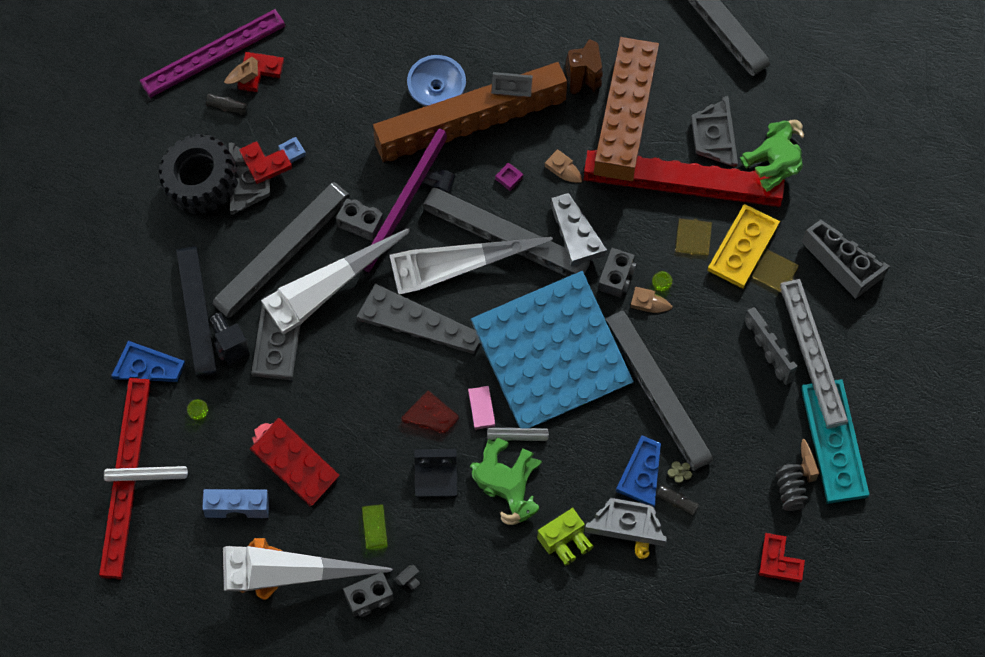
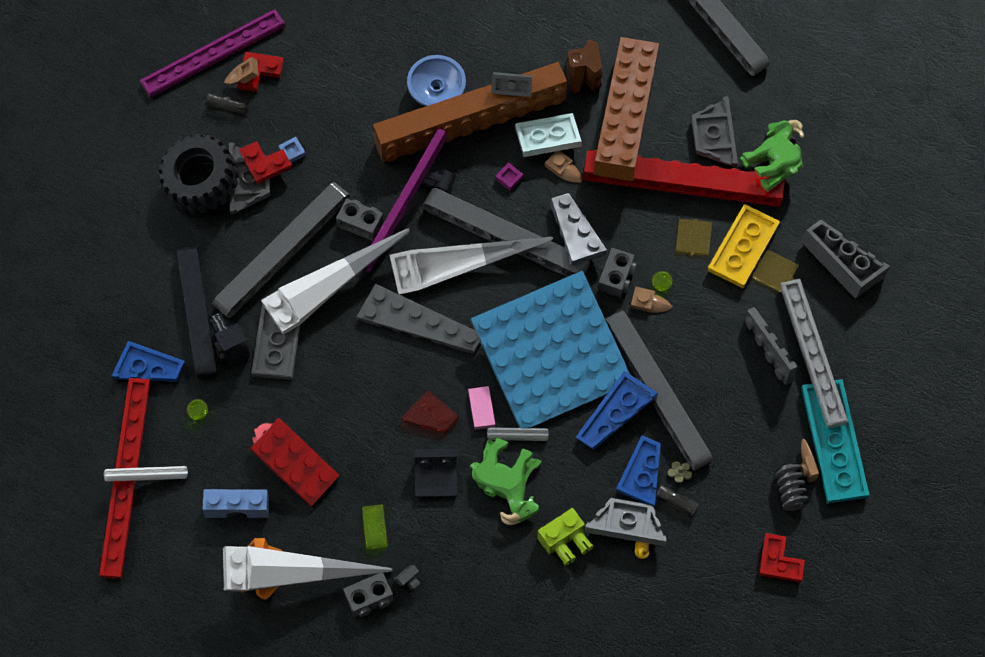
none -> light aqua plate [515,113,582,157]
none -> blue wing [576,371,658,450]

